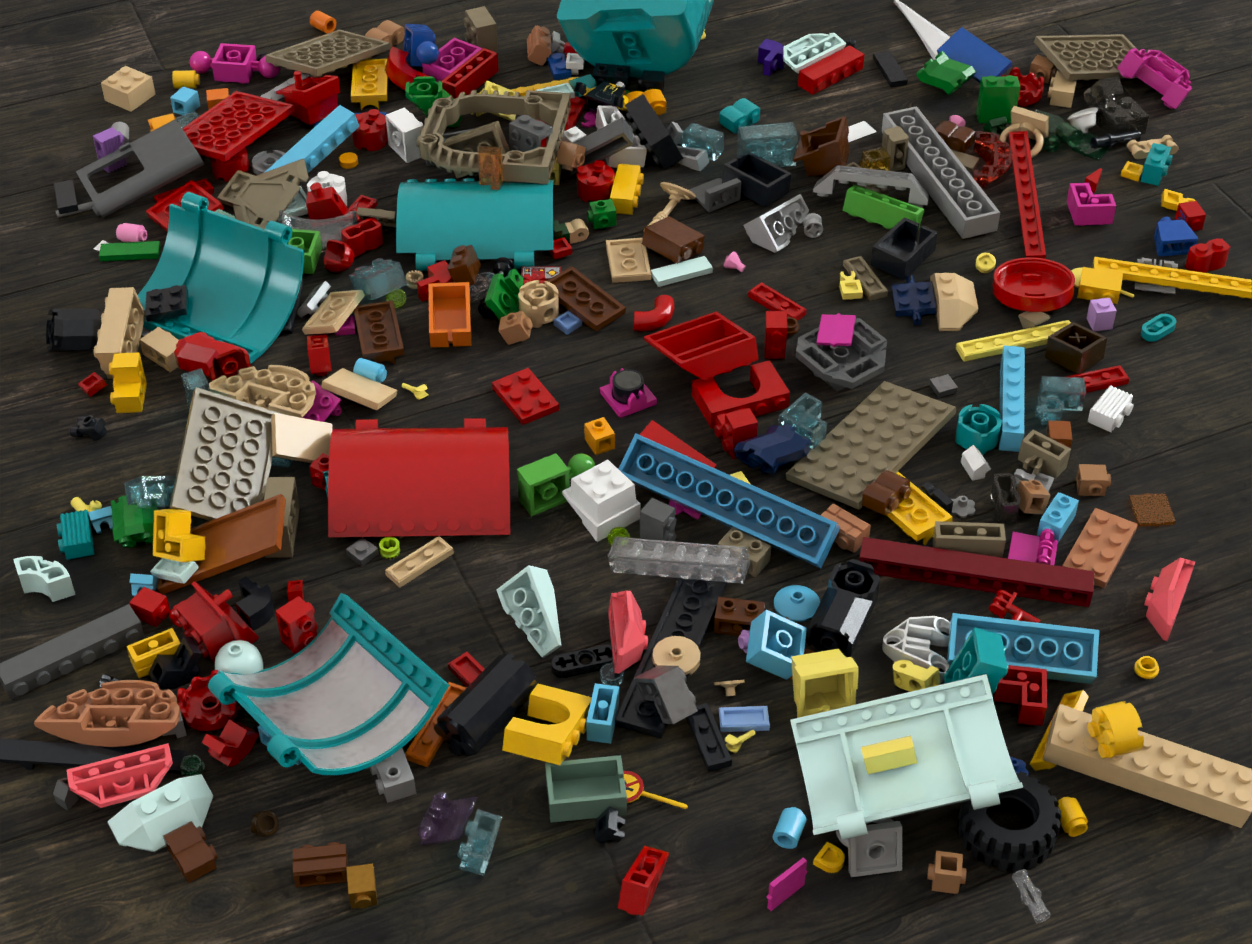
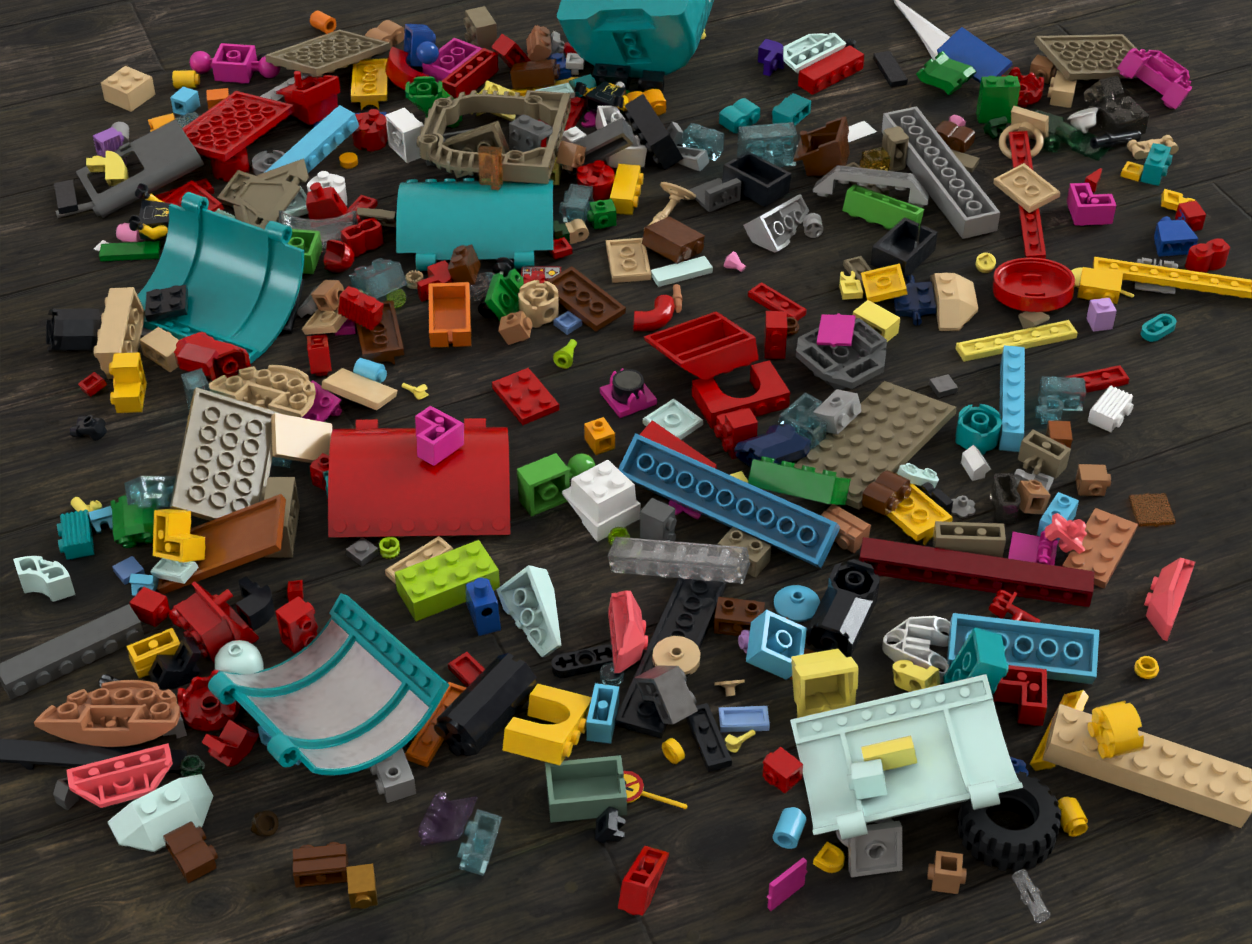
clear red windscreen [973,131,1013,189] -> none
dark brown brick [1045,322,1107,374] -> none
none -> light yellow brick [86,151,128,186]
none -> medium blue tile [112,556,145,585]
none -> torso [129,183,171,240]
none -> medium nougat brick [311,280,344,311]
none -> red brick [338,286,384,330]
none -> lime brick [395,540,500,621]
none -> dark pink brick [415,406,464,466]
none -> blue torso [466,578,501,636]
none -> red brick [491,34,531,68]
none -> reddish brown brick [510,59,561,89]
none -> lime cone [553,339,577,369]
none -> clear light blue brick [559,184,593,223]
none -> light aqua tile [643,399,703,440]
none -> yellow tile [662,738,685,764]
none -> nougat piece [672,284,683,313]
none -> green wedge [748,456,851,505]
none -> red brick [763,747,803,793]
none -> teal brick [772,93,811,130]
none -> light grey brick [813,389,862,434]
none -> light aqua brick [847,759,888,800]
none -> light yellow brick [853,300,900,342]
none -> yellow plate [861,264,908,303]
none -> light aqua plate [896,463,939,488]
none -> tan tile [993,163,1060,213]
none -> coral hips [1045,513,1087,554]

